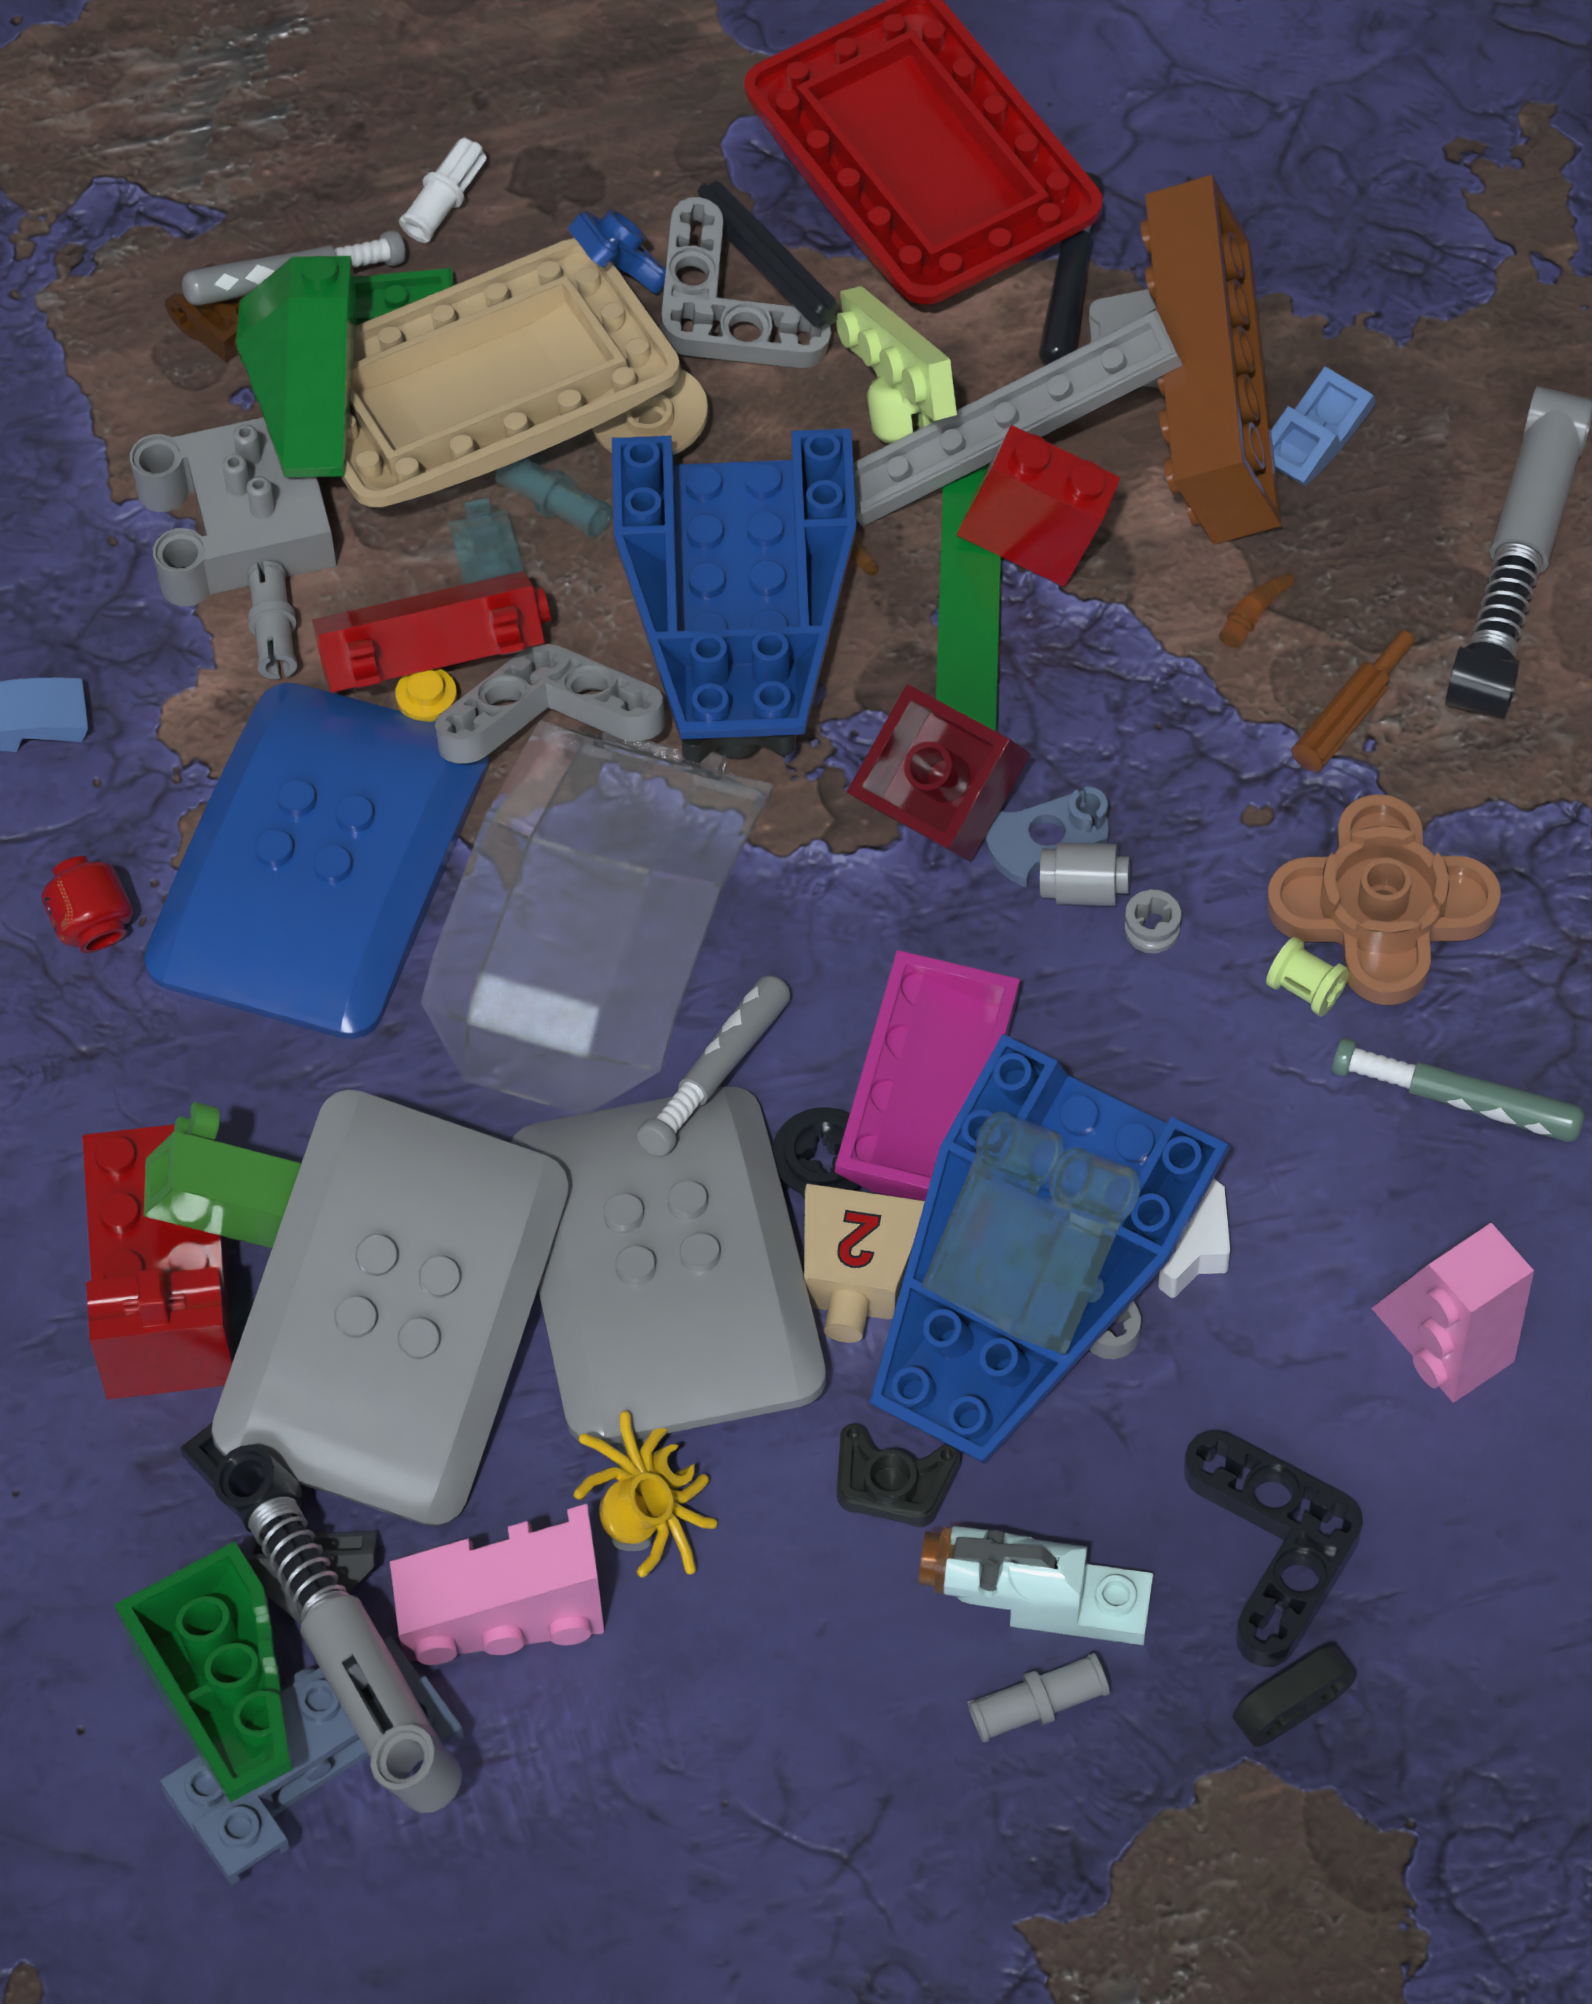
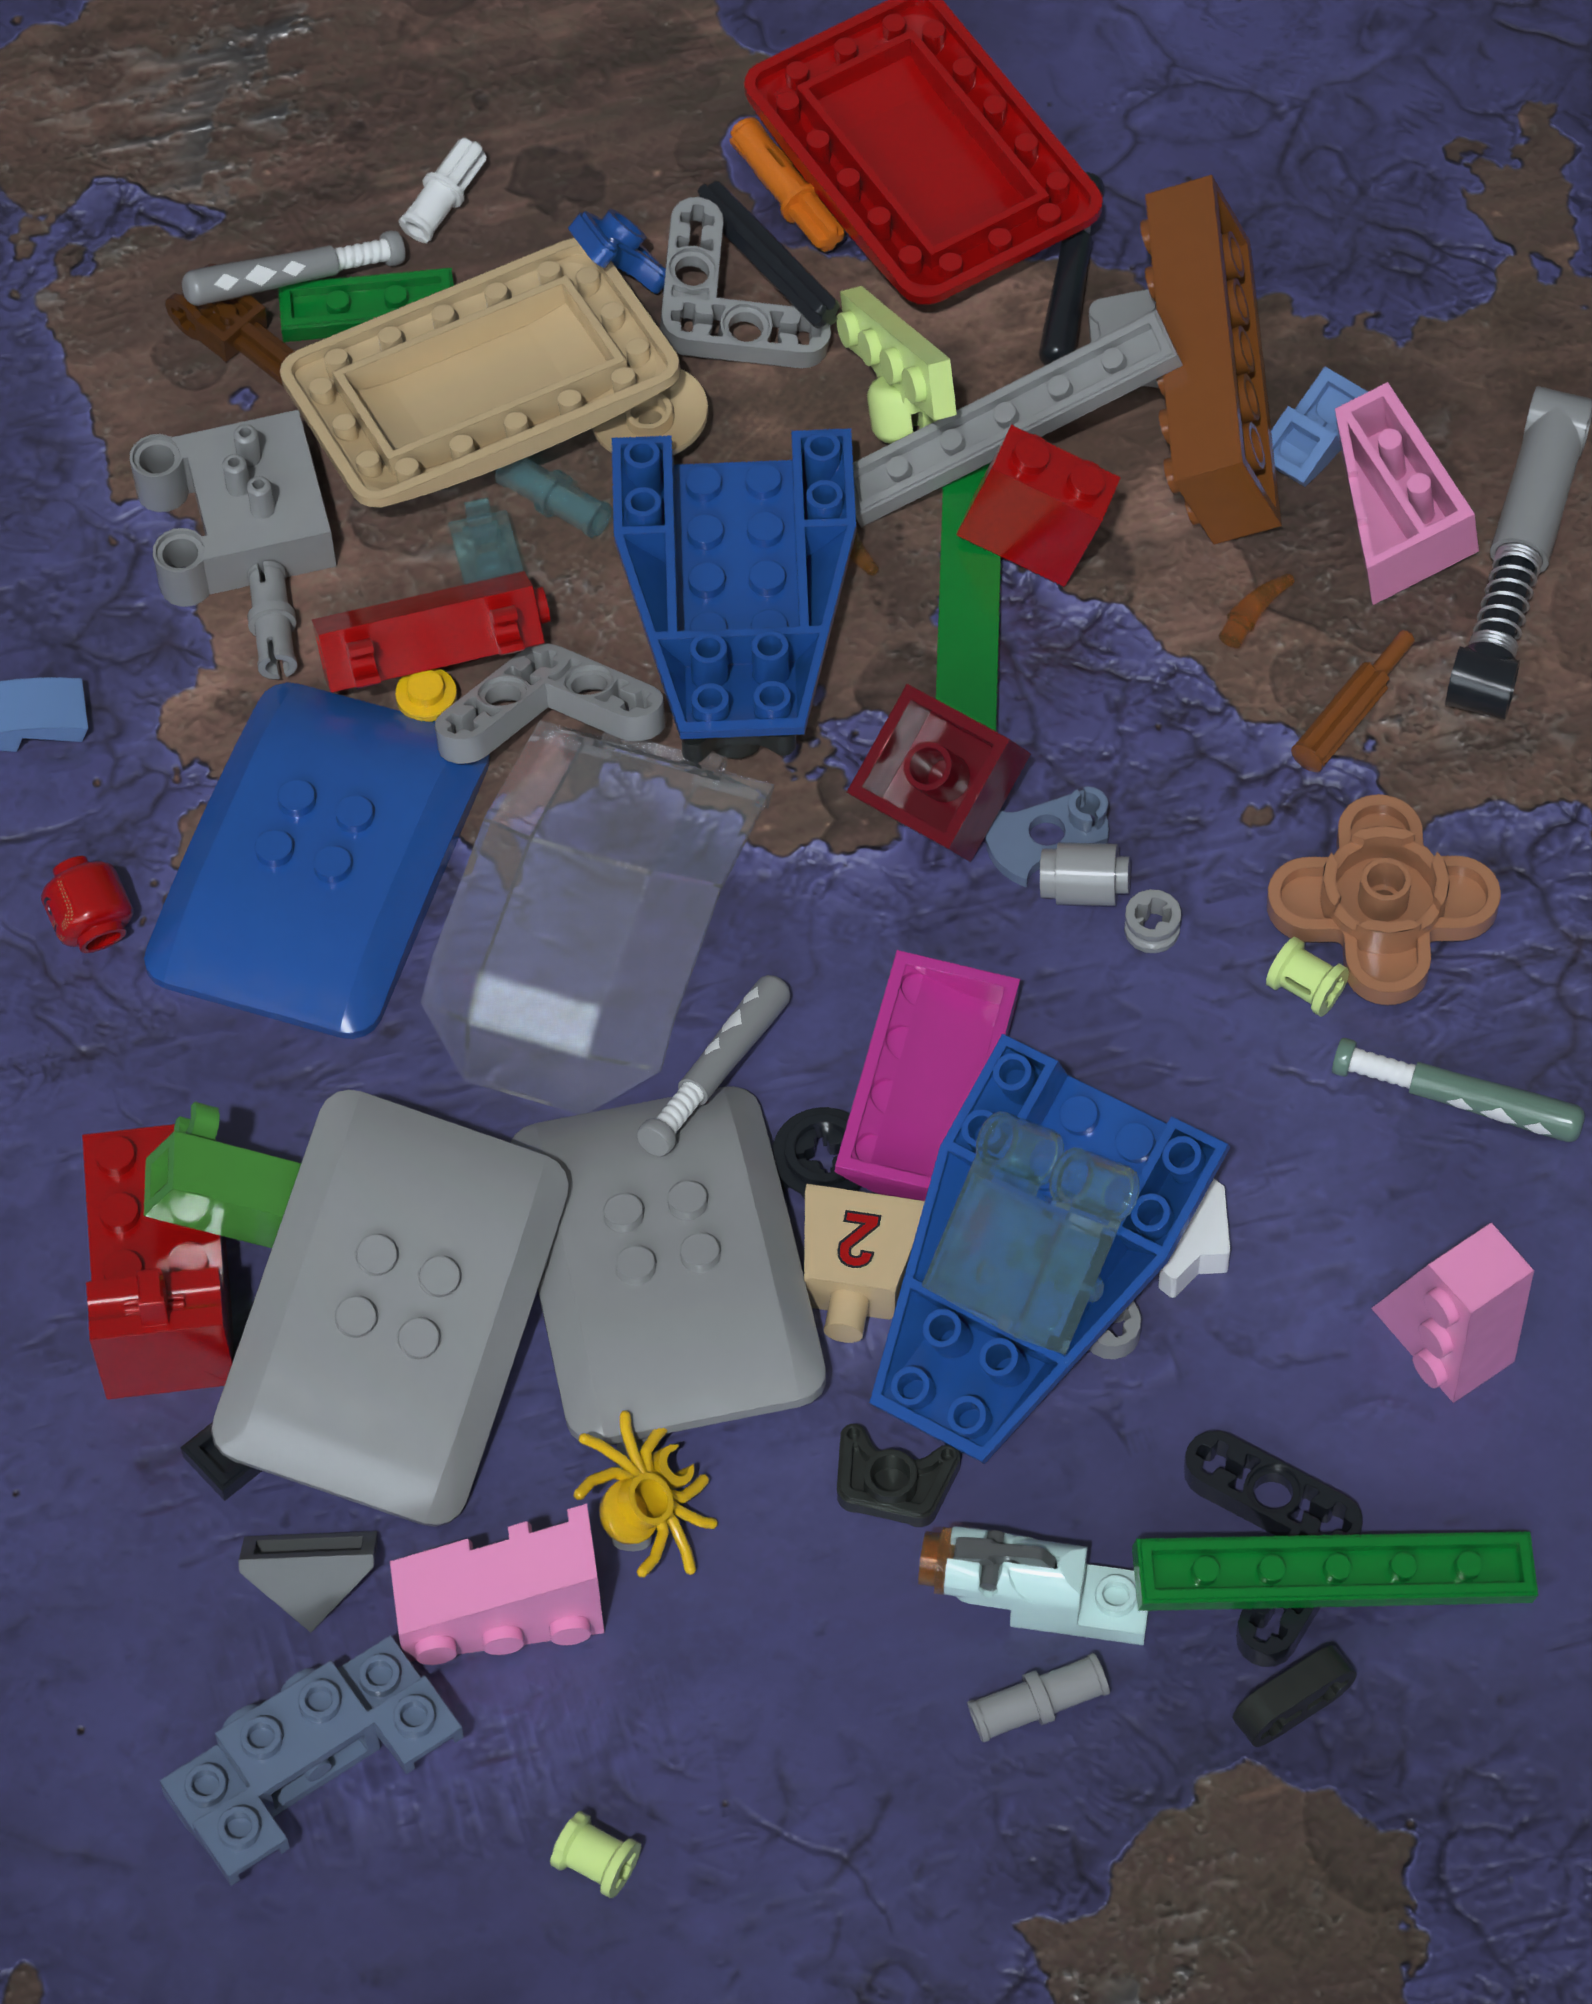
green wedge [114,1541,292,1803] -> none
piece [213,1445,462,1813] -> none
green wedge [236,256,358,477] -> none
none -> yellowish green bush [550,1811,641,1898]
none -> orange axle [730,117,844,252]
none -> green tile [1132,1532,1538,1611]
none -> bright pink wedge [1335,382,1479,605]

